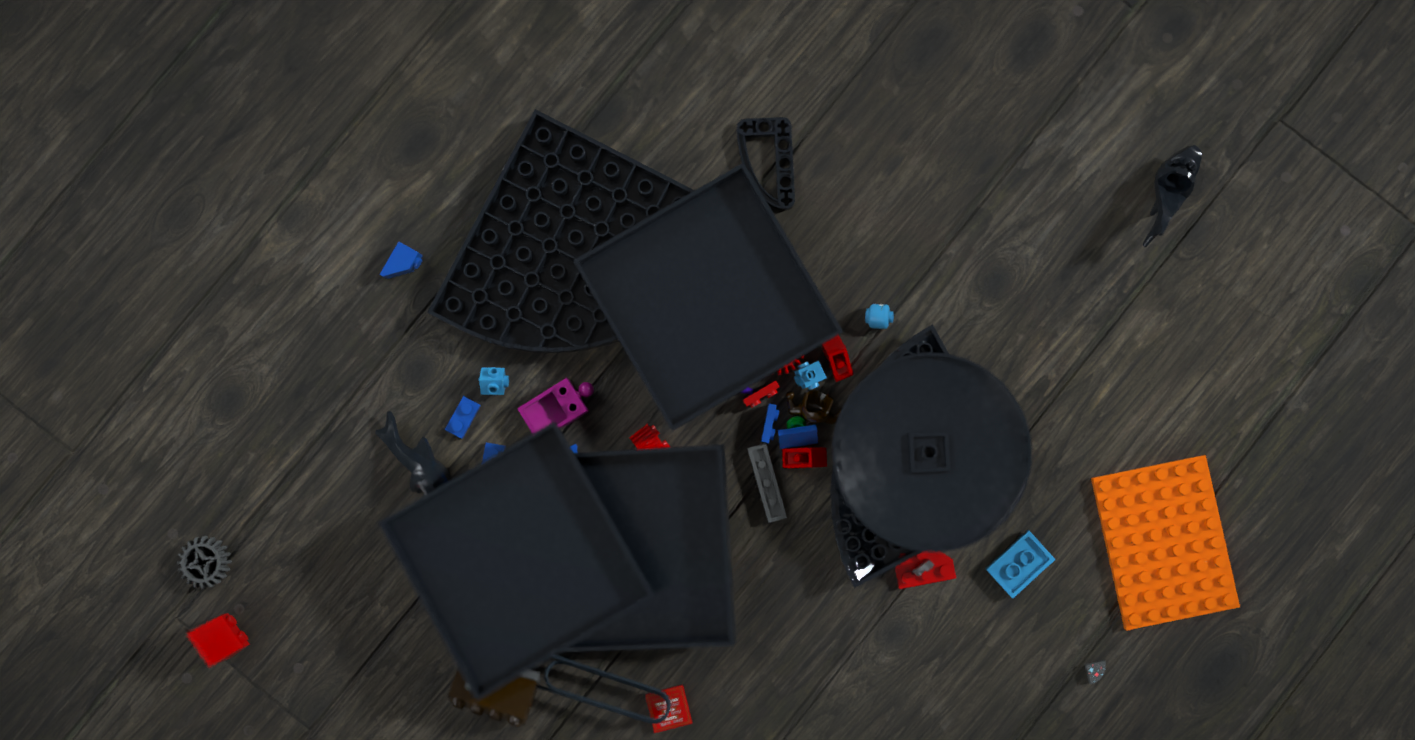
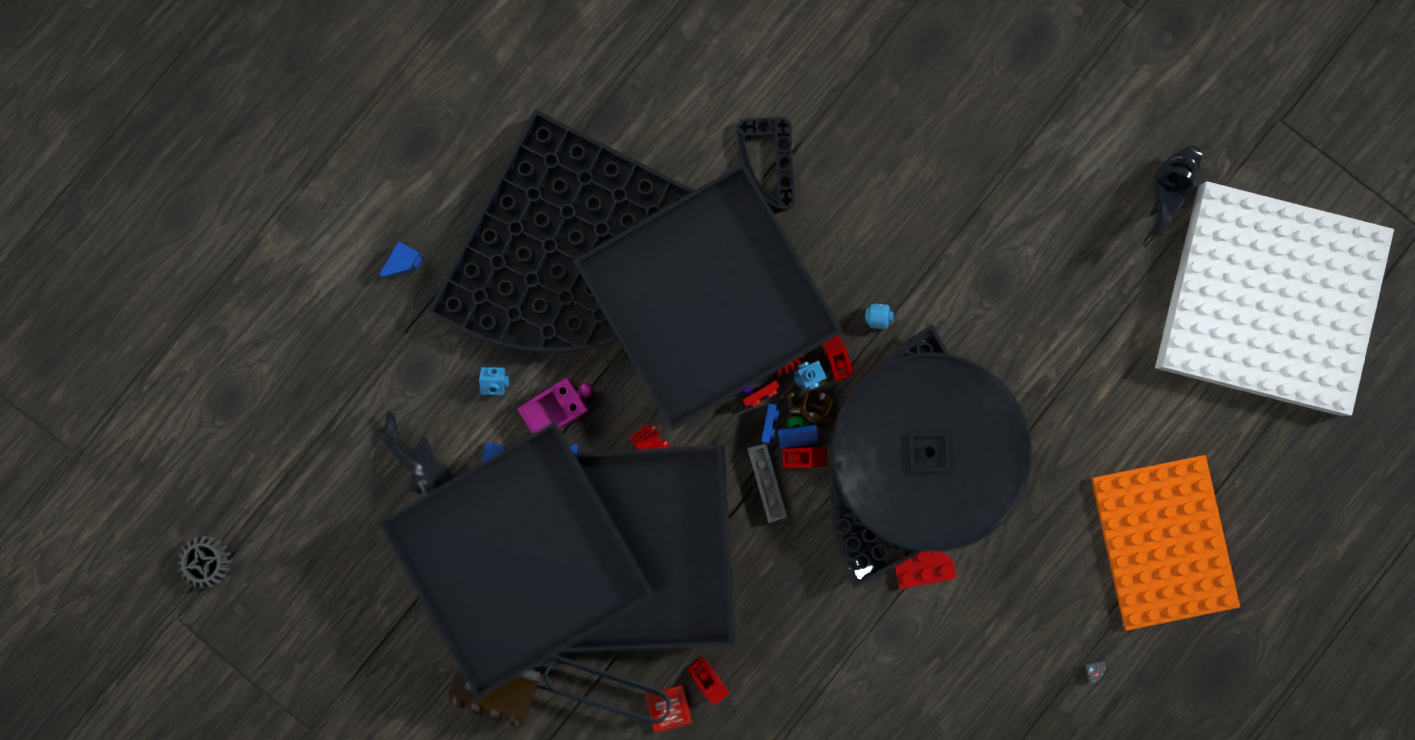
red slope [186,613,250,667] -> none
blue plate [445,396,481,439] -> none
dark grey tile [913,558,934,576] -> none
dark azure plate [985,530,1056,598] -> none
none -> red slope [688,657,730,705]
none -> white brick [1155,182,1394,416]

